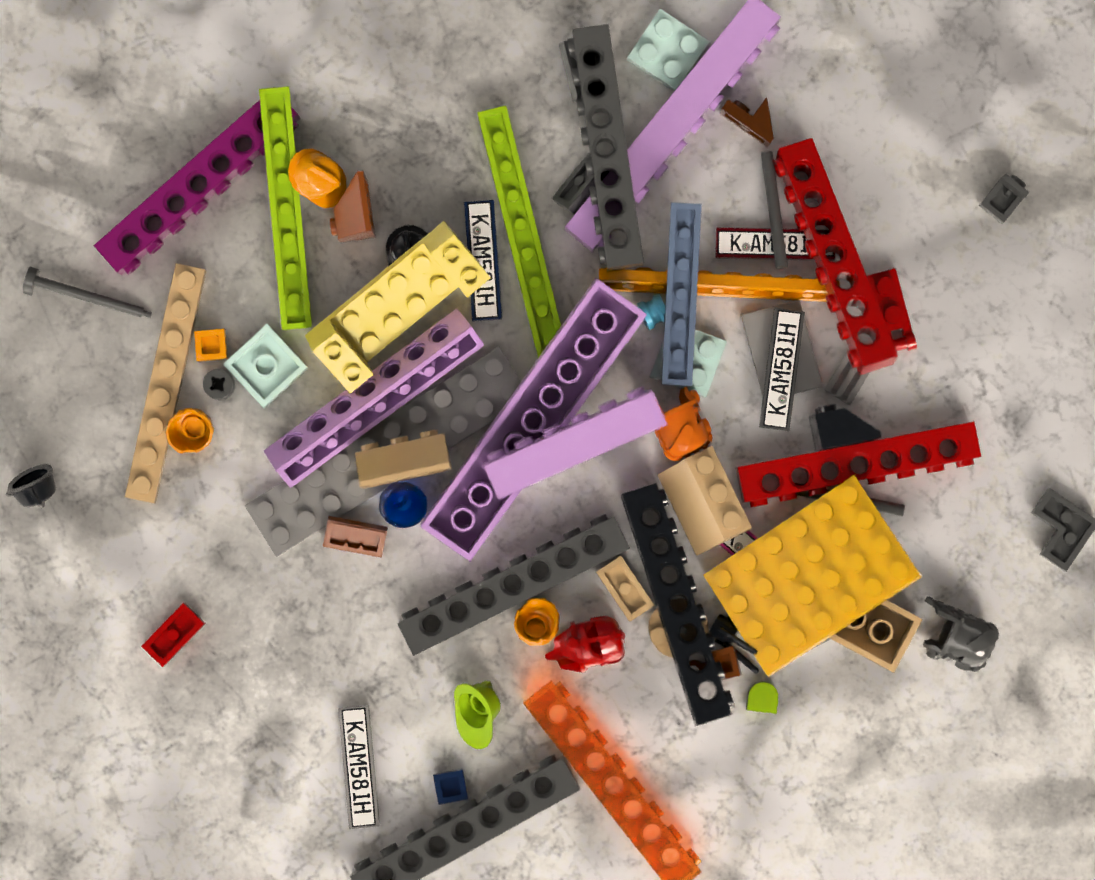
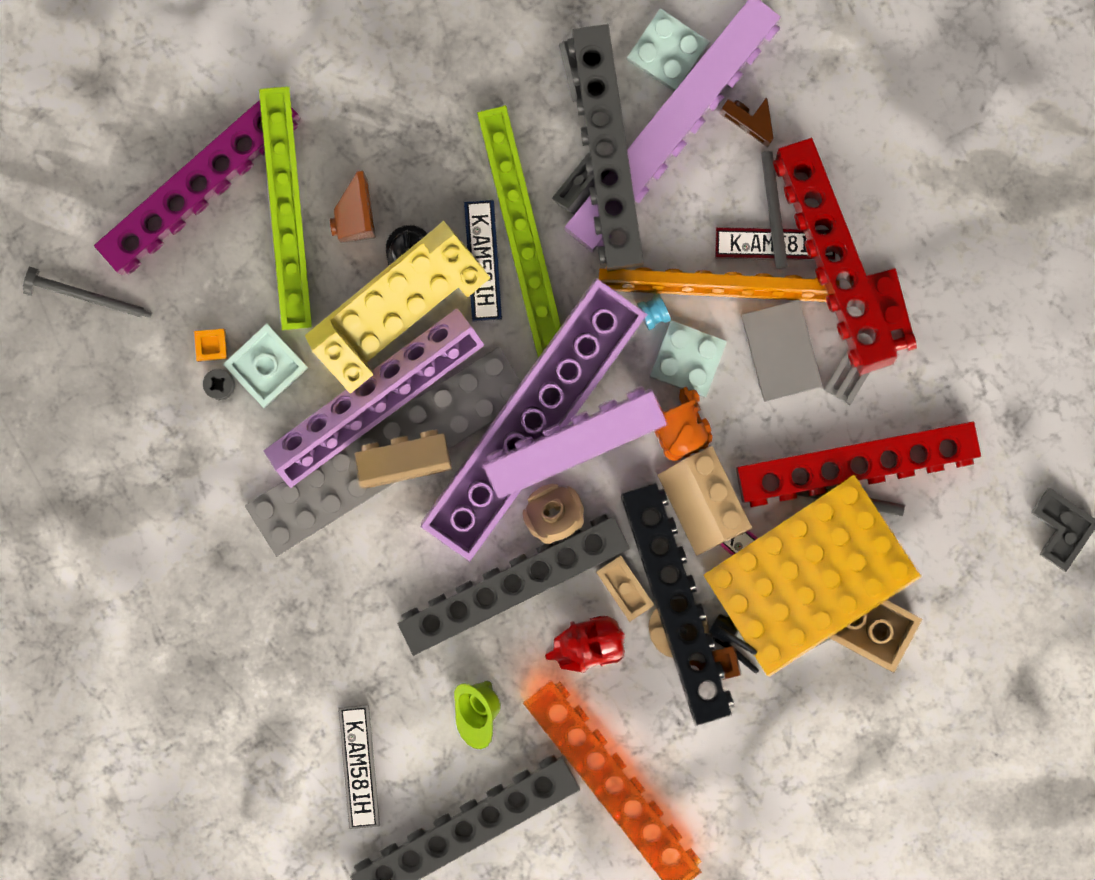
black piece [6,464,56,508] -> none
tan plate [125,263,206,504] -> none
red plate [141,603,206,667] -> none
light orange hair [165,408,214,454] -> none
light orange piece [288,148,346,208] -> none
plate [323,516,388,558] -> none
clear blue piece [379,482,428,528] -> none
dark blue plate [433,769,468,805] -> none
light orange hair [514,598,560,646] -> none
sand blue plate [662,202,702,386] -> none
lime tile [746,682,778,714] -> none
tile [759,308,805,431] -> none
black slope [809,404,882,452] -> none
dark grey helmet [923,596,999,672] -> none
dark grey bracket [979,174,1029,224] -> none
none -> tan plate [523,484,584,544]

